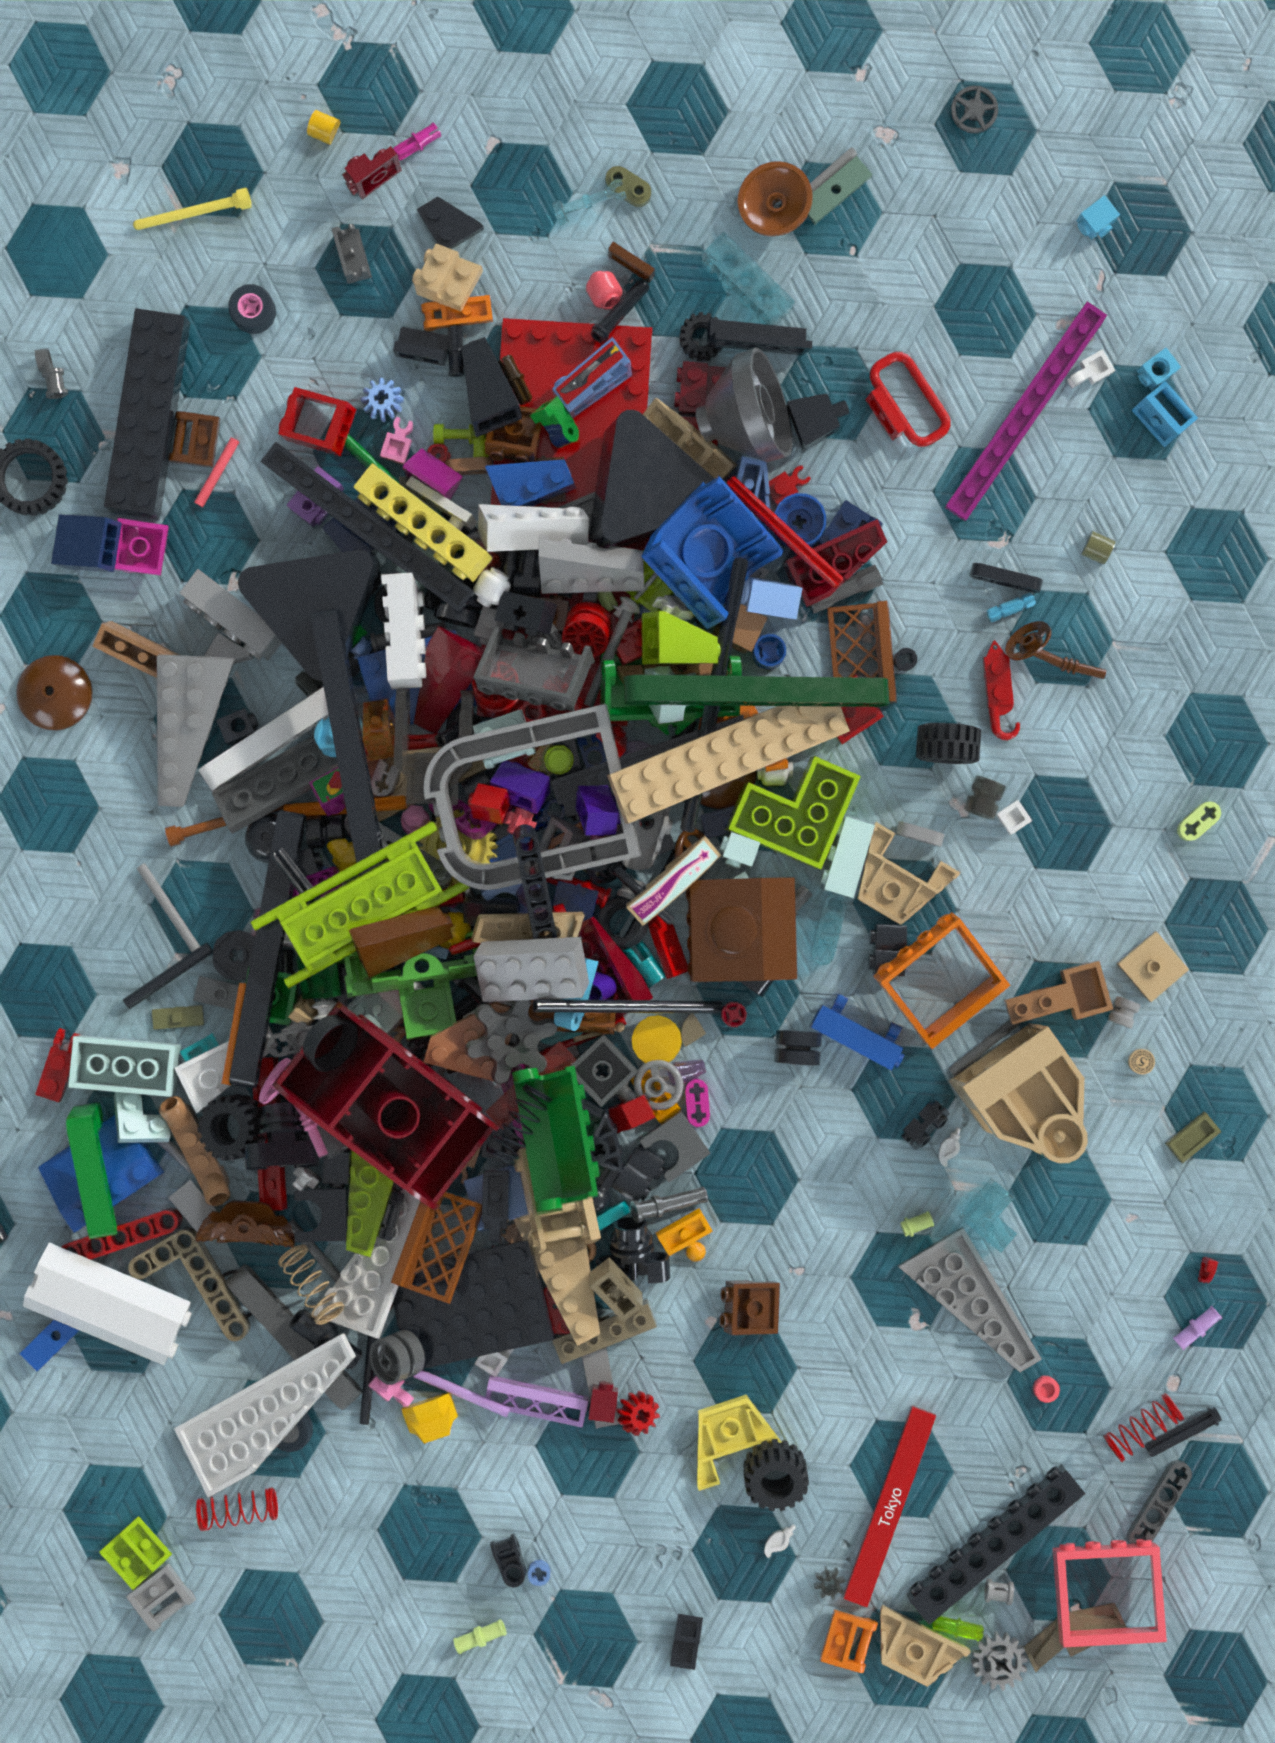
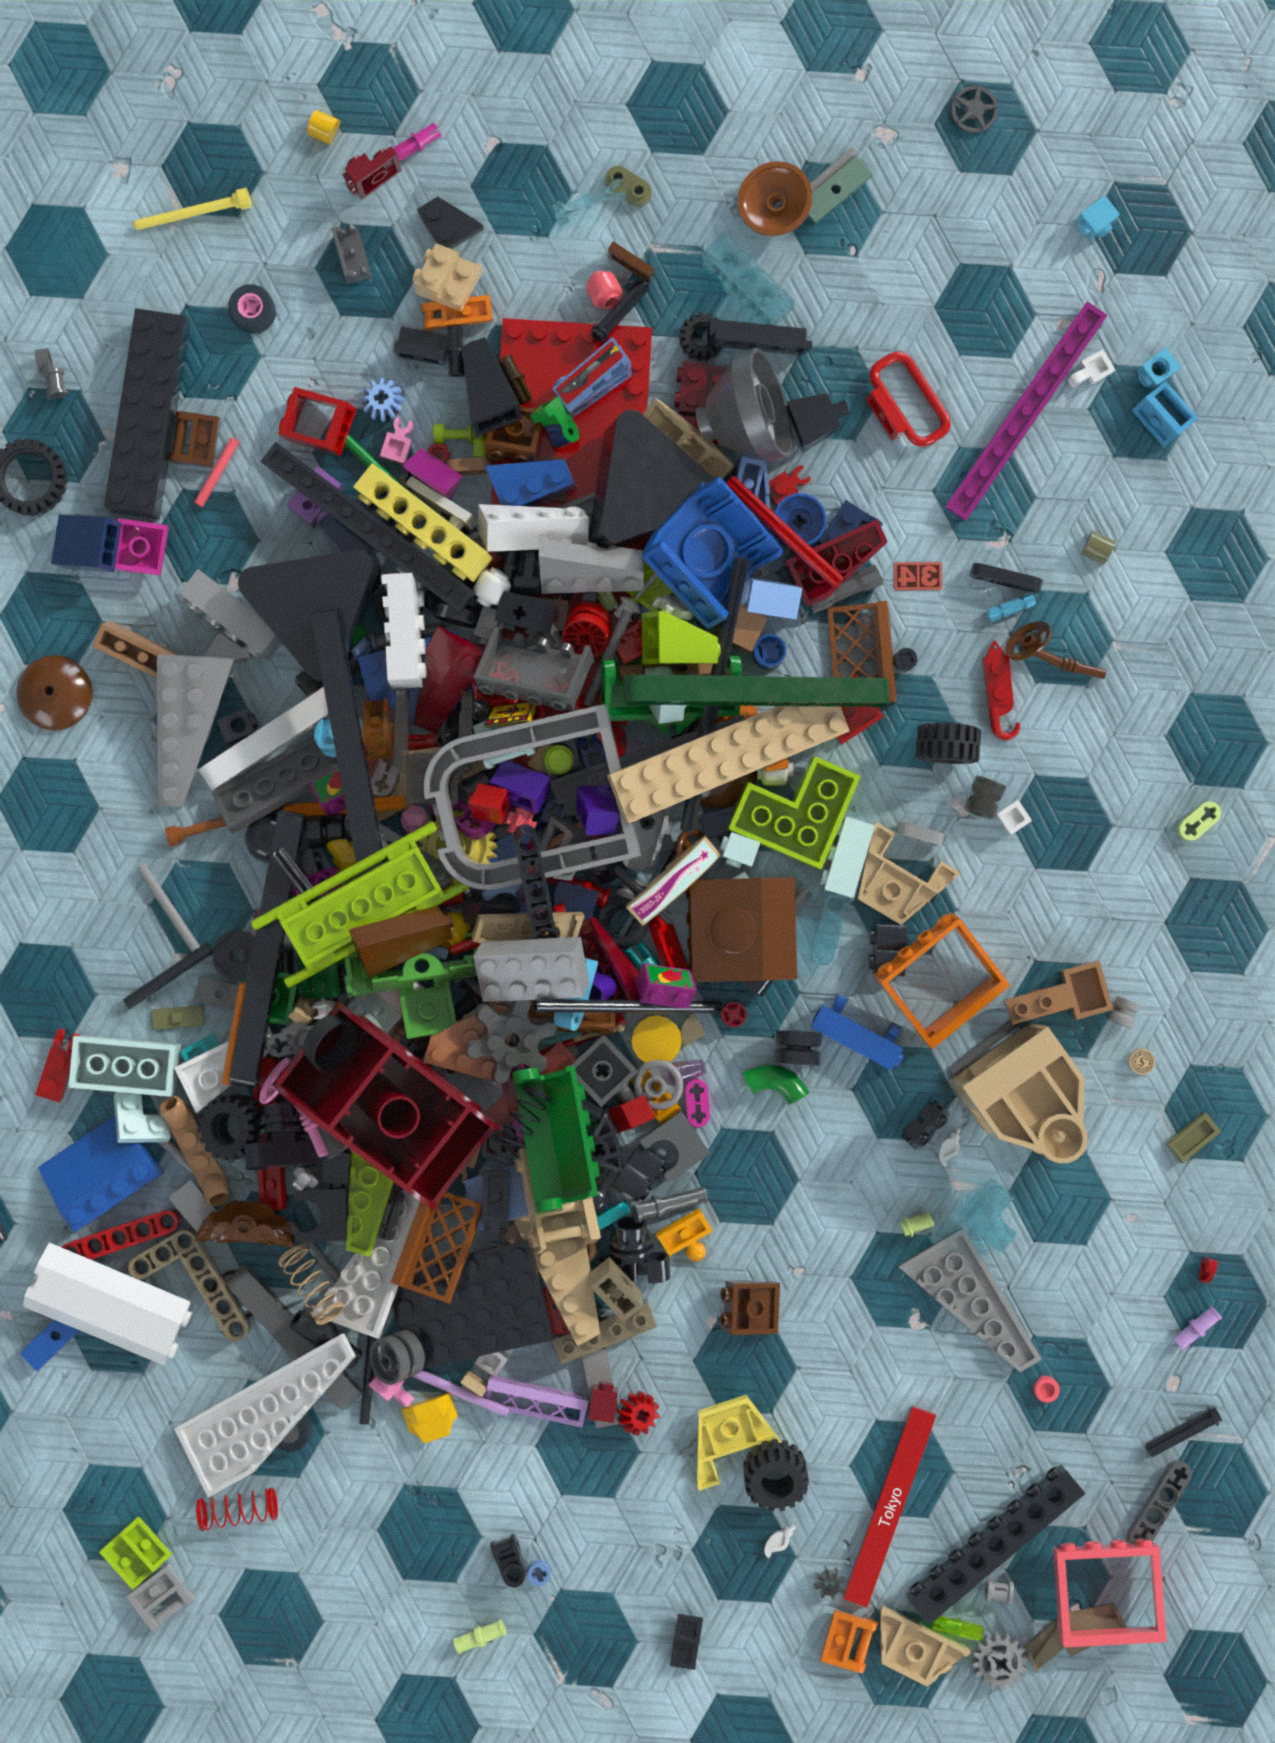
green beam [66,1102,117,1239] -> none
red piece [1103,1393,1184,1463] -> none
tan plate [1117,931,1189,1002] -> none
none -> tan tile [460,1371,488,1397]
none -> black arm [472,699,491,723]
none -> piece [484,701,536,727]
none -> magenta brick [636,963,696,1009]
none -> green cylinder [742,1064,810,1105]
none -> clear red sticker [894,562,942,590]

